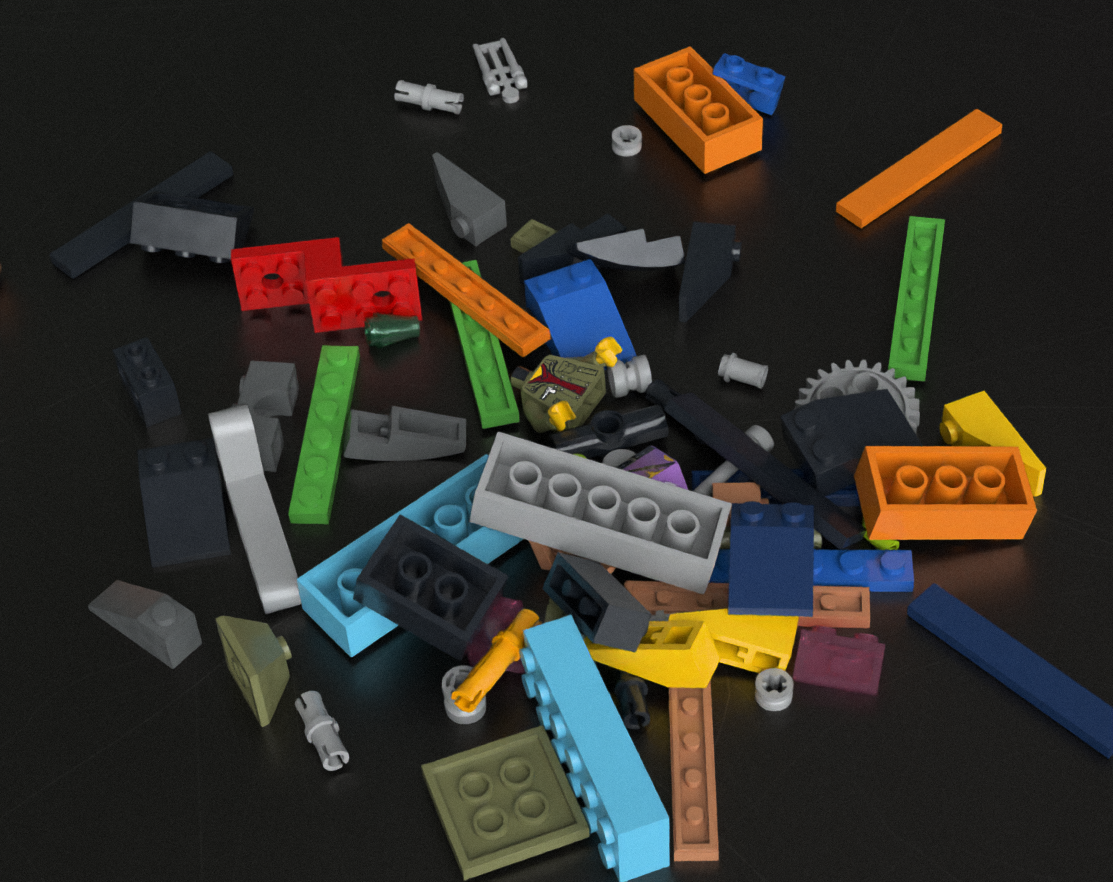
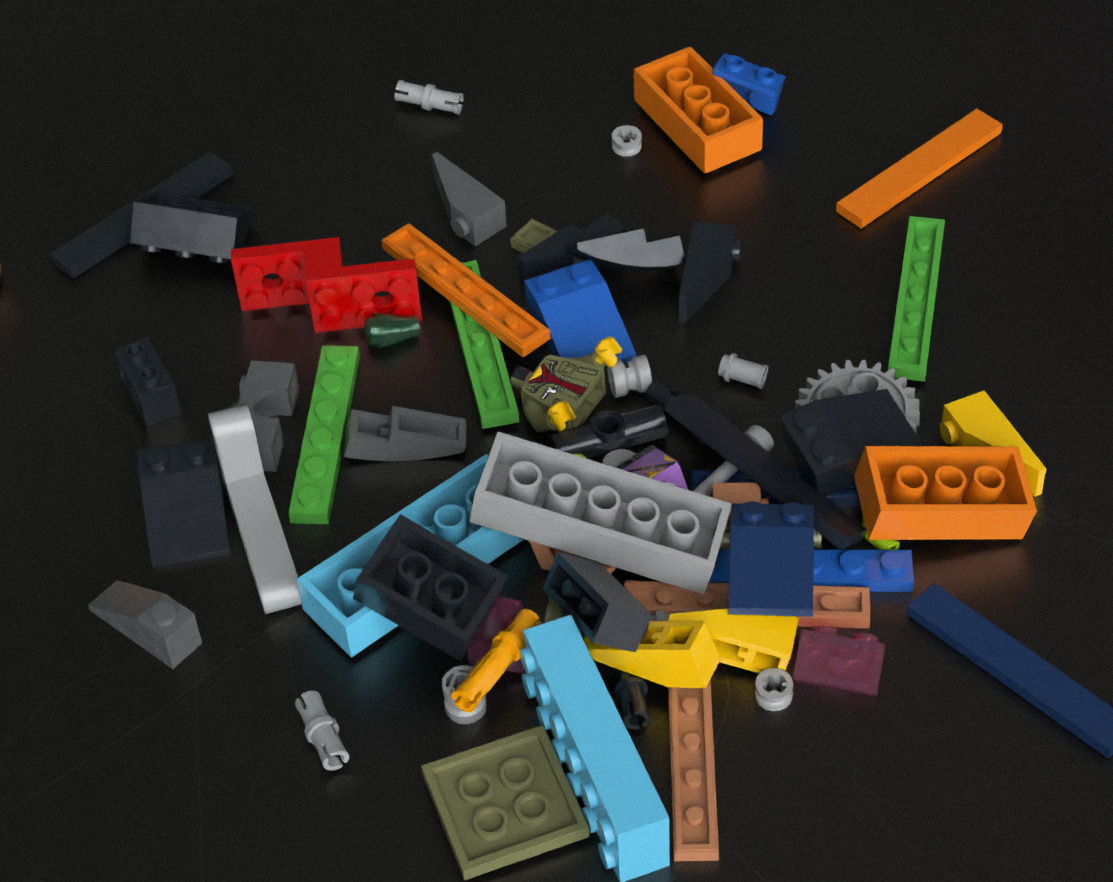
olive slope [215,615,292,727] -> none
light grey piece [473,38,528,103] -> none

